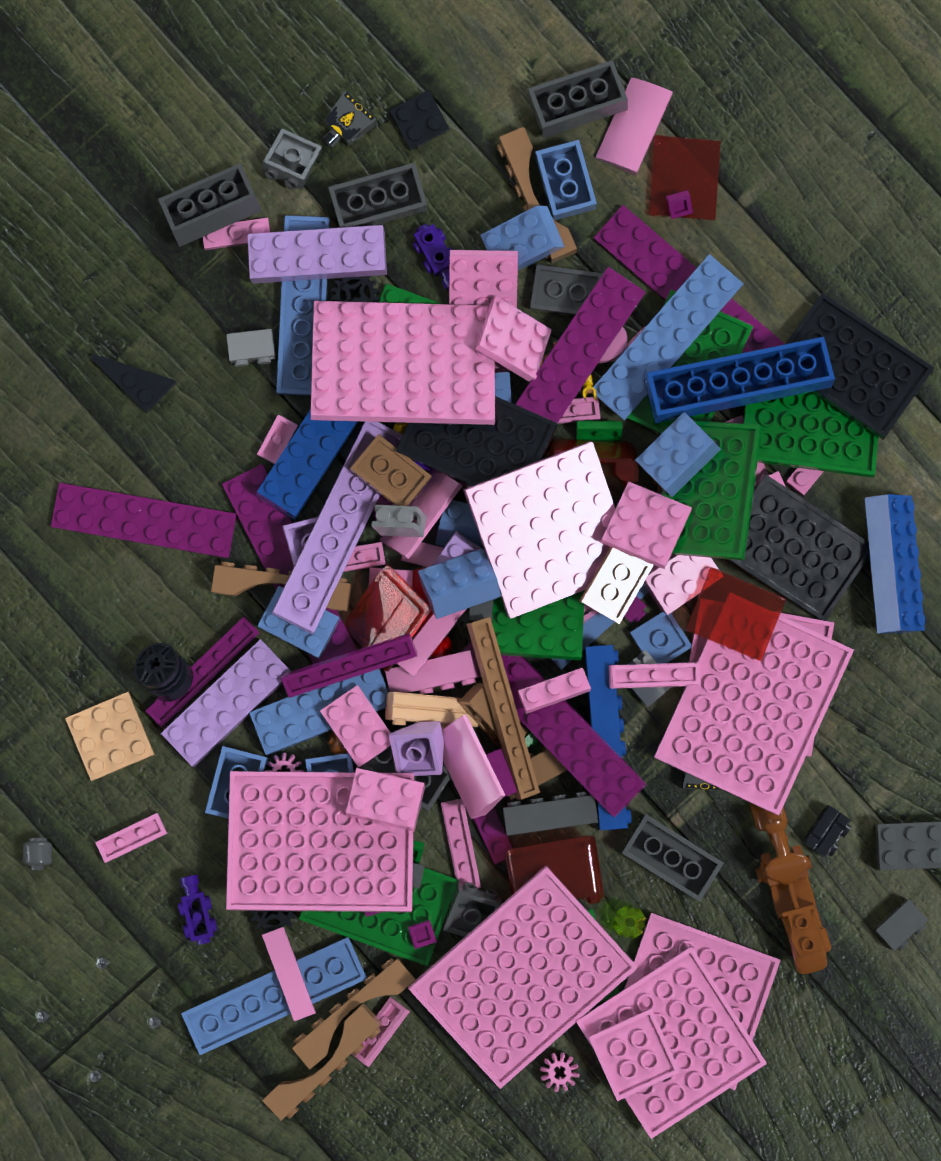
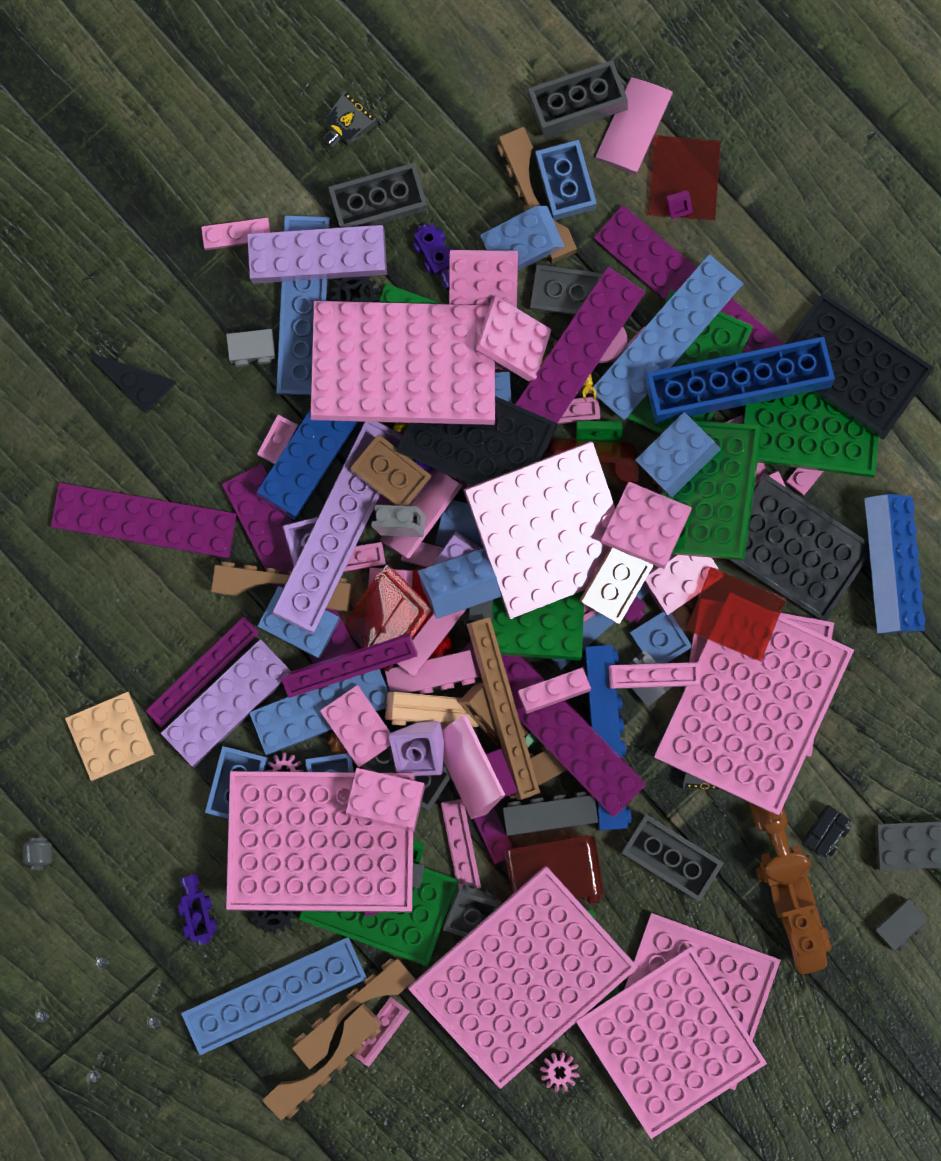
bright pink plate [95,813,168,863] -> none
black wheel [134,643,194,702] -> none
dark grey brick [158,163,262,247] -> none
dark grey plate [262,129,322,190] -> none
bright pink tile [262,926,316,1021] -> none
black plate [390,90,450,151] -> none
magenta tile [408,920,437,949] -> none
bright pink plate [588,1008,680,1101] -> none
clear neon green brick [612,905,646,939] -> none

